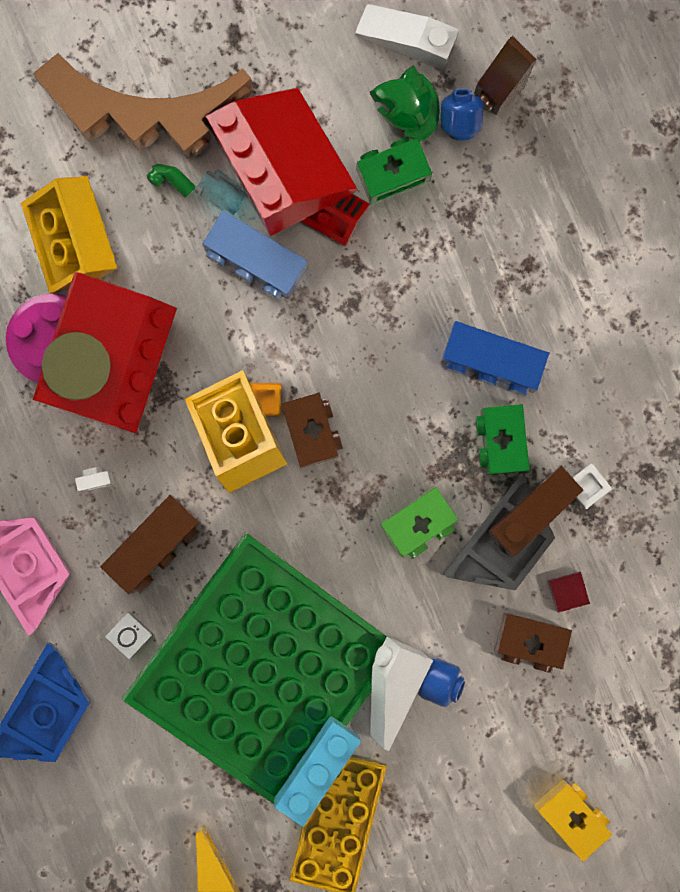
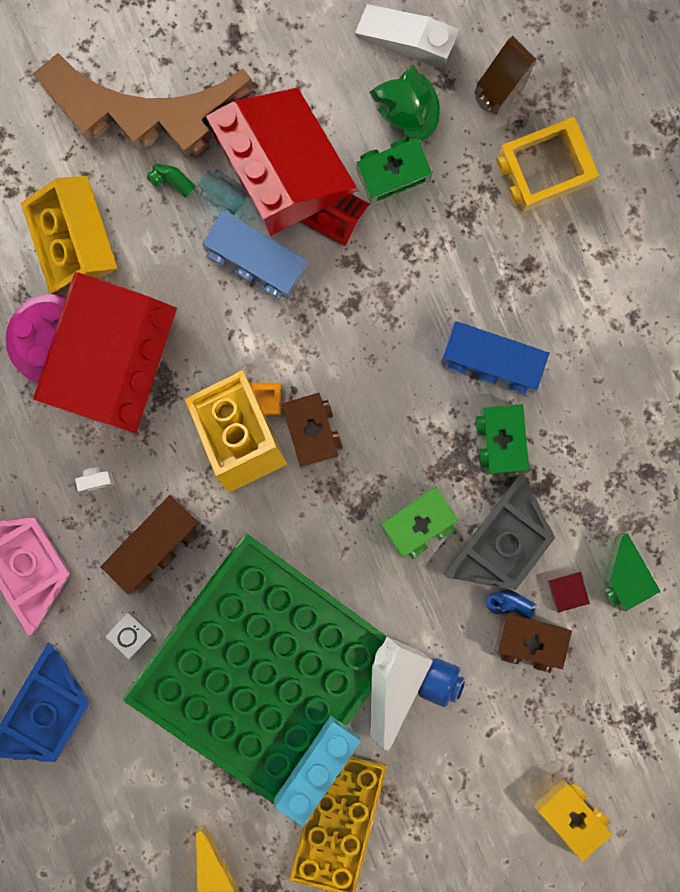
olive tile [42,332,111,401] -> none
blue head [441,89,483,141] -> none
reddish brown slope [487,465,583,557] -> none
white plate [573,463,612,510] -> none
none -> blue arm [486,590,537,619]
none -> yellow window [496,116,600,212]
none -> green slope [604,533,661,611]

